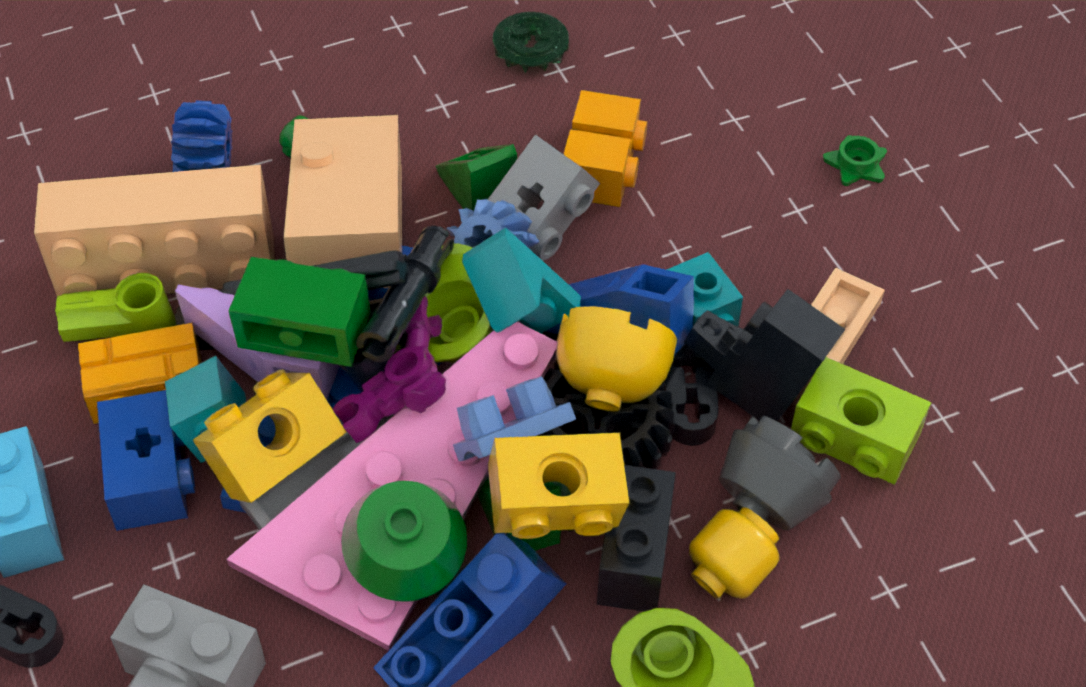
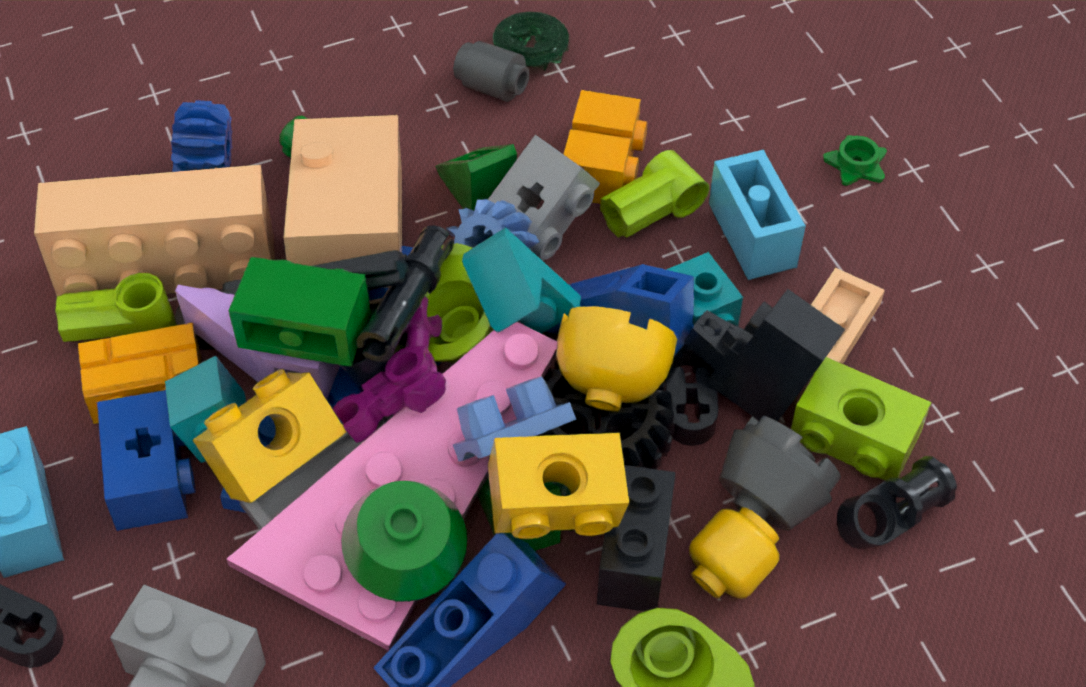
none -> dark grey brick [453,41,530,102]
none -> lime piece [600,150,710,238]
none -> medium azure brick [709,150,806,280]
none -> black connector [837,456,957,549]

